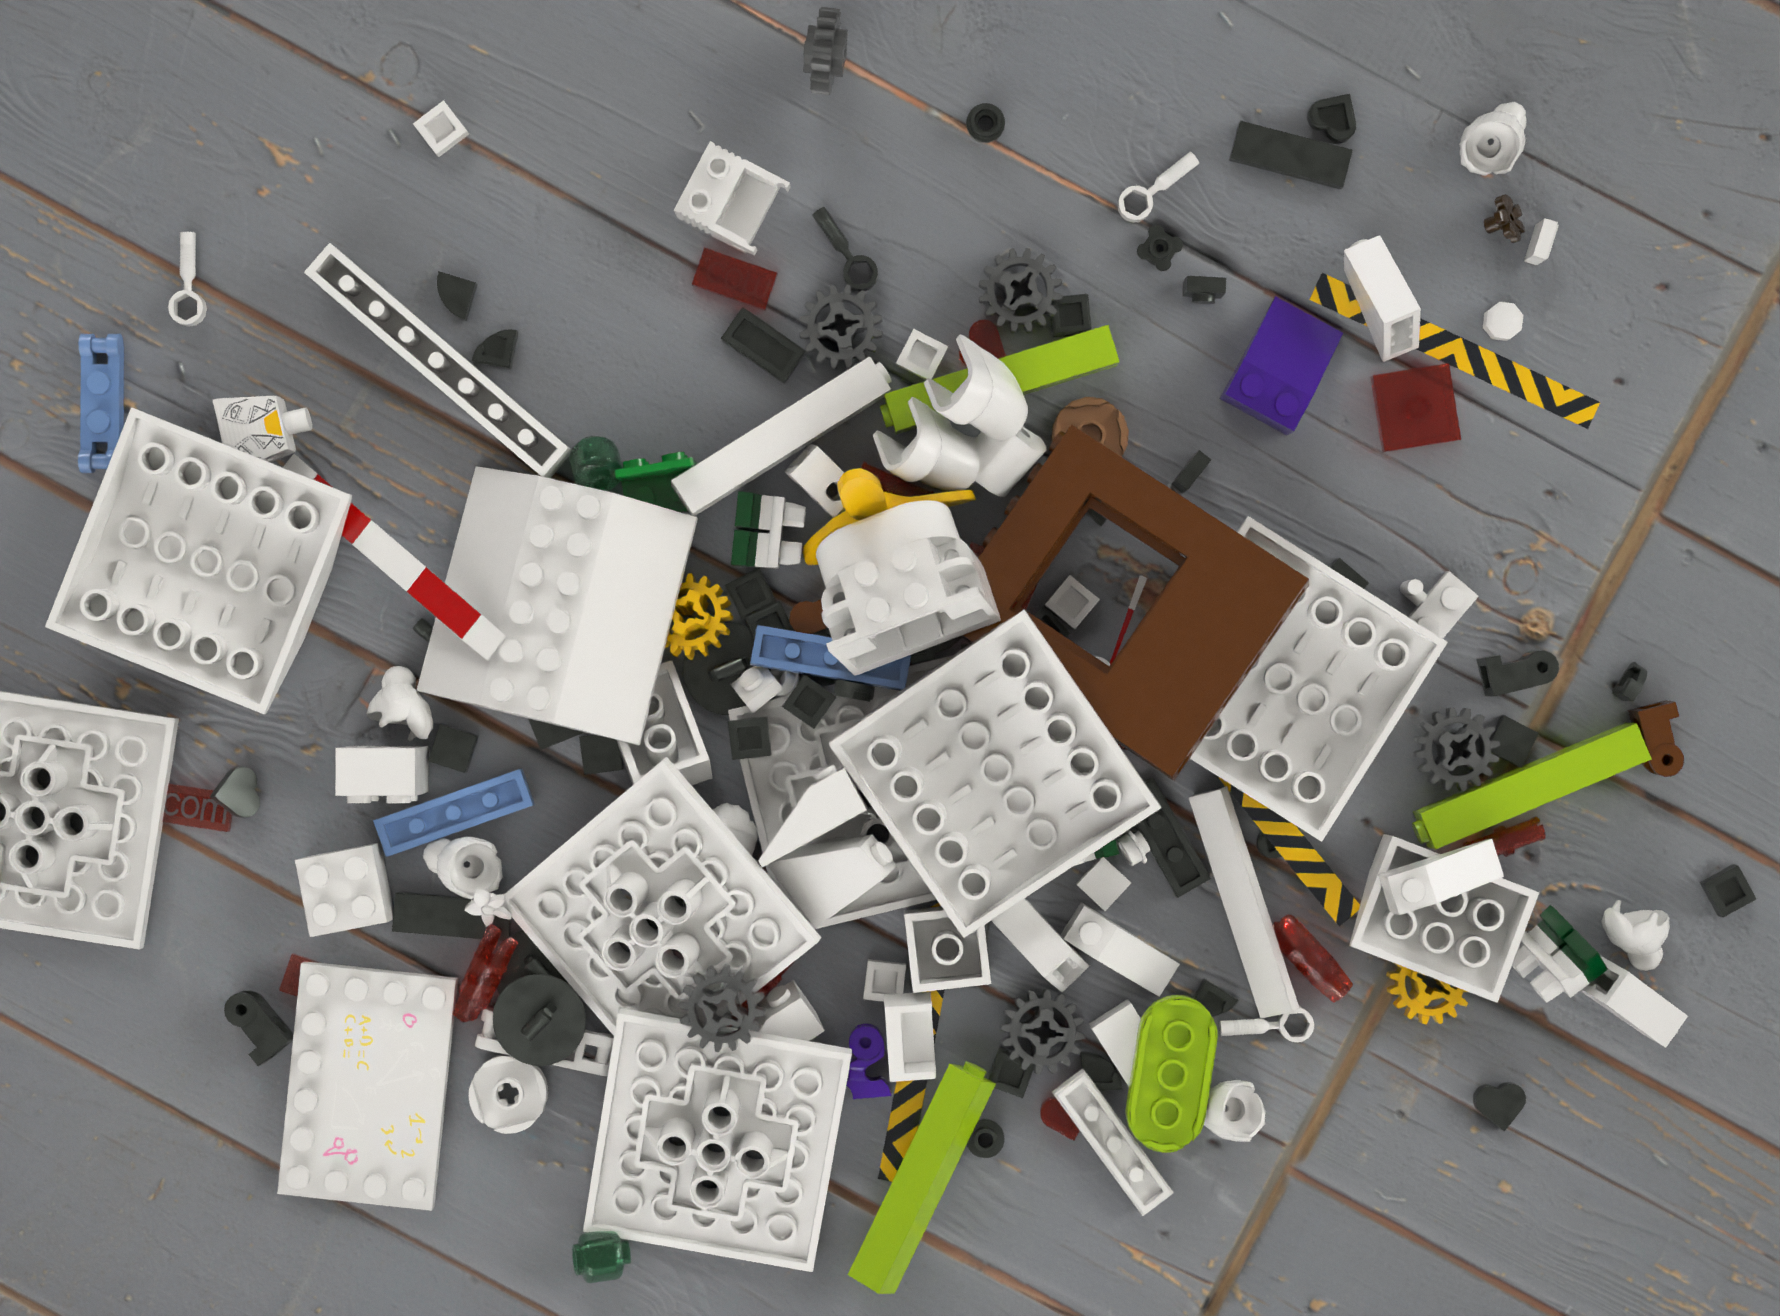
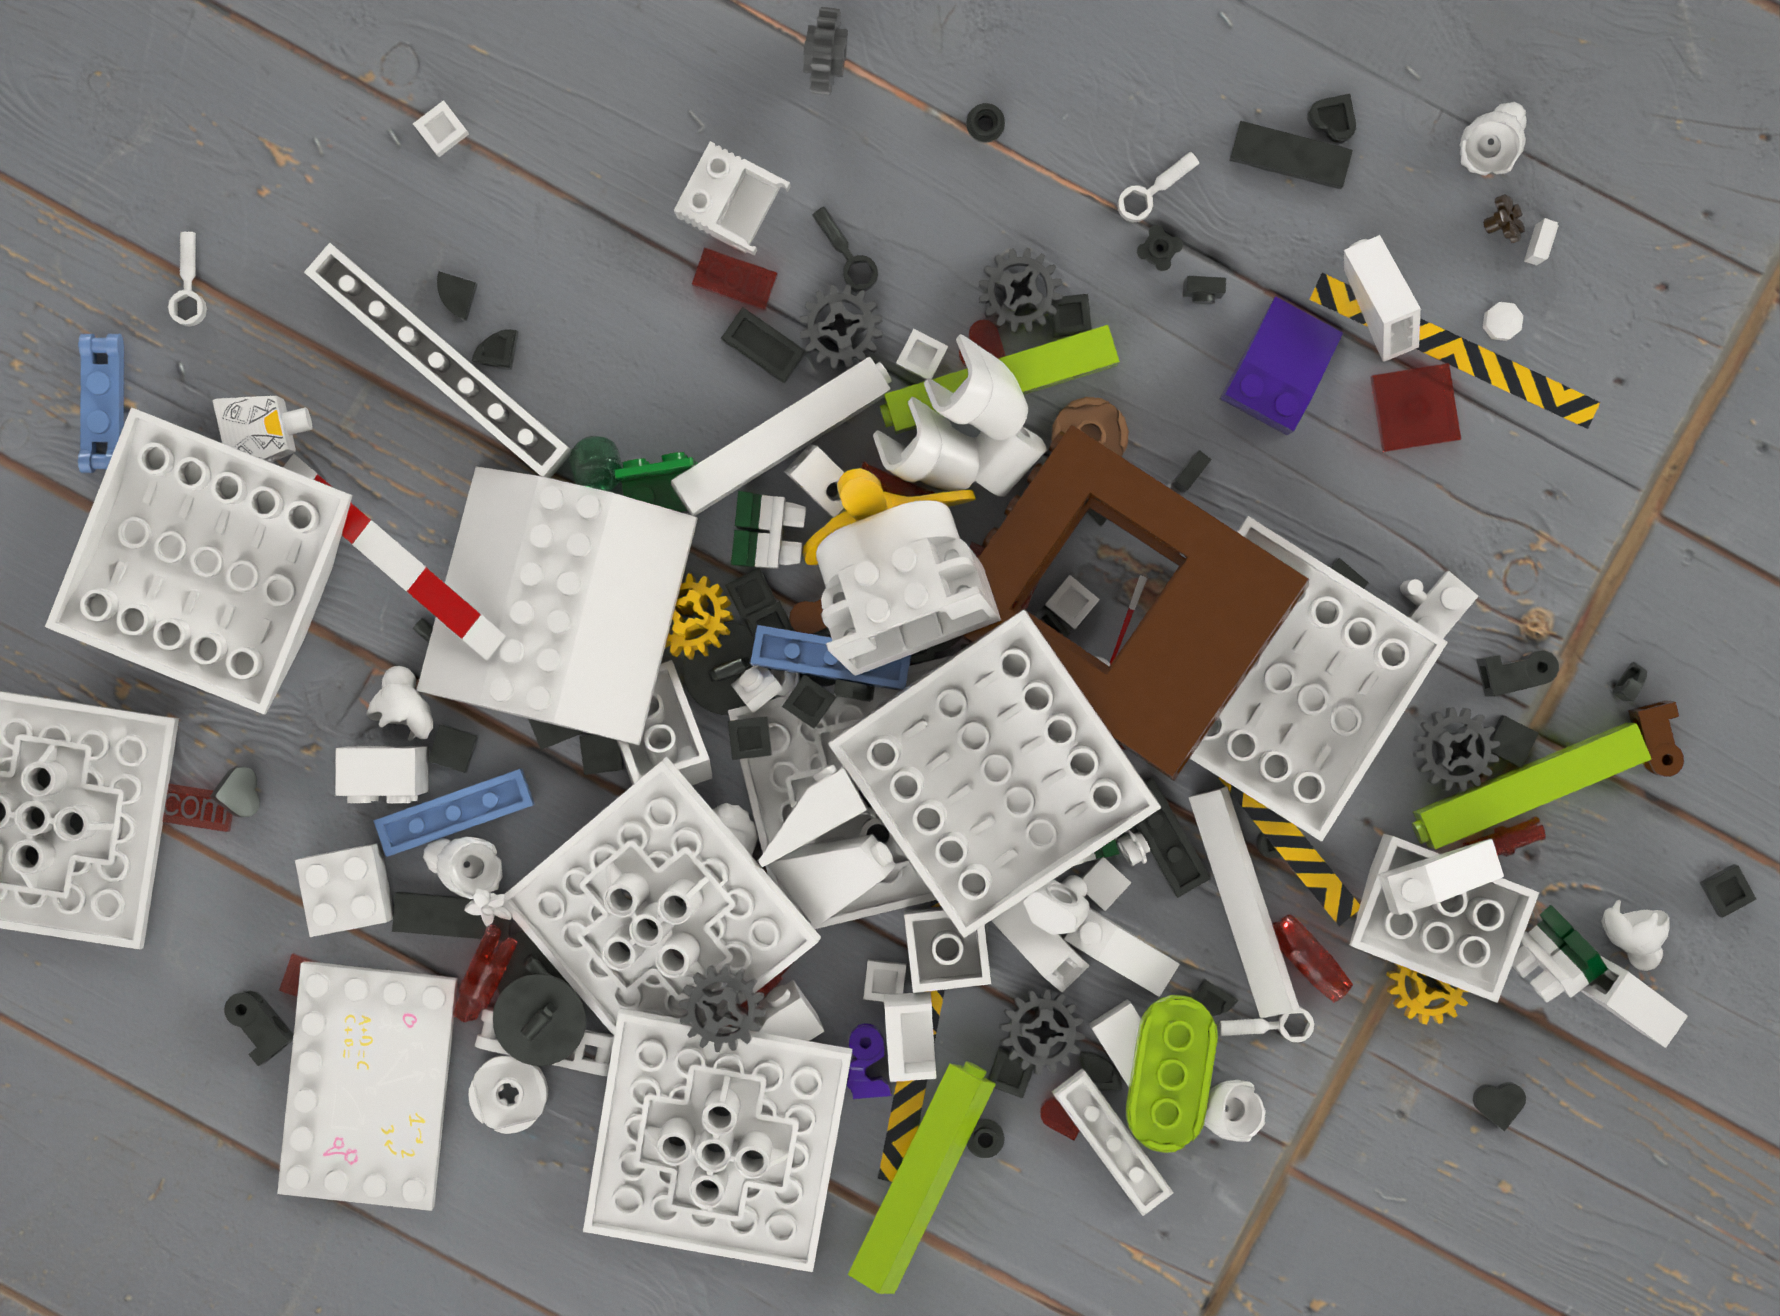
clear green head [572,1231,631,1283] -> none
none -> white piece [1023,875,1089,935]

